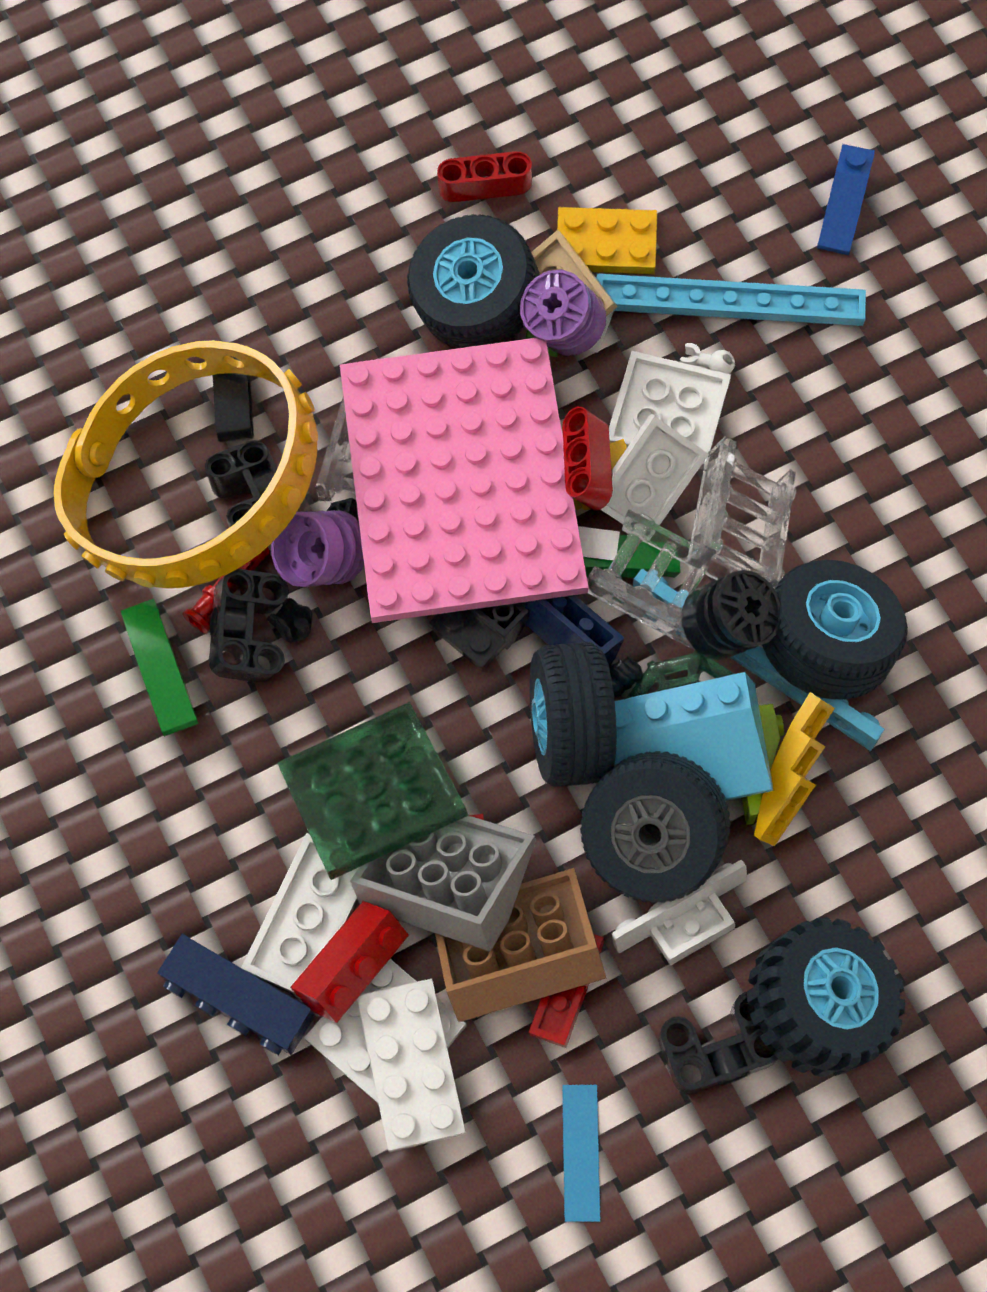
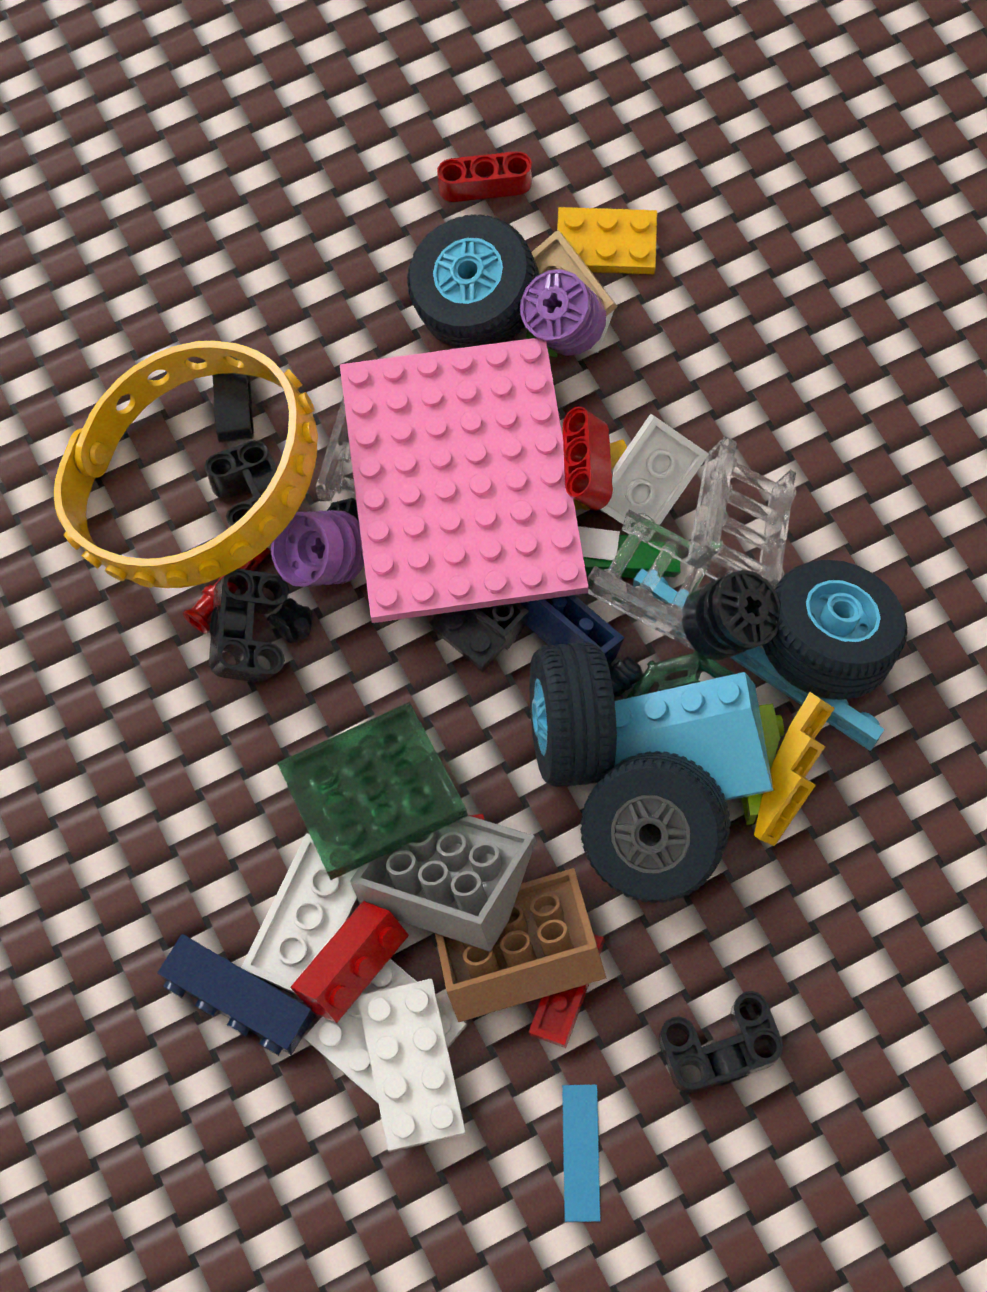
green slope [121,598,199,737] -> none
medium azure plate [597,274,866,326] -> none
white plate [609,351,731,470] -> none
white bracket [612,860,747,966] -> none
white arm [680,343,735,374] -> none
black wheel [747,917,905,1077] -> none
blue slope [817,144,875,255] -> none

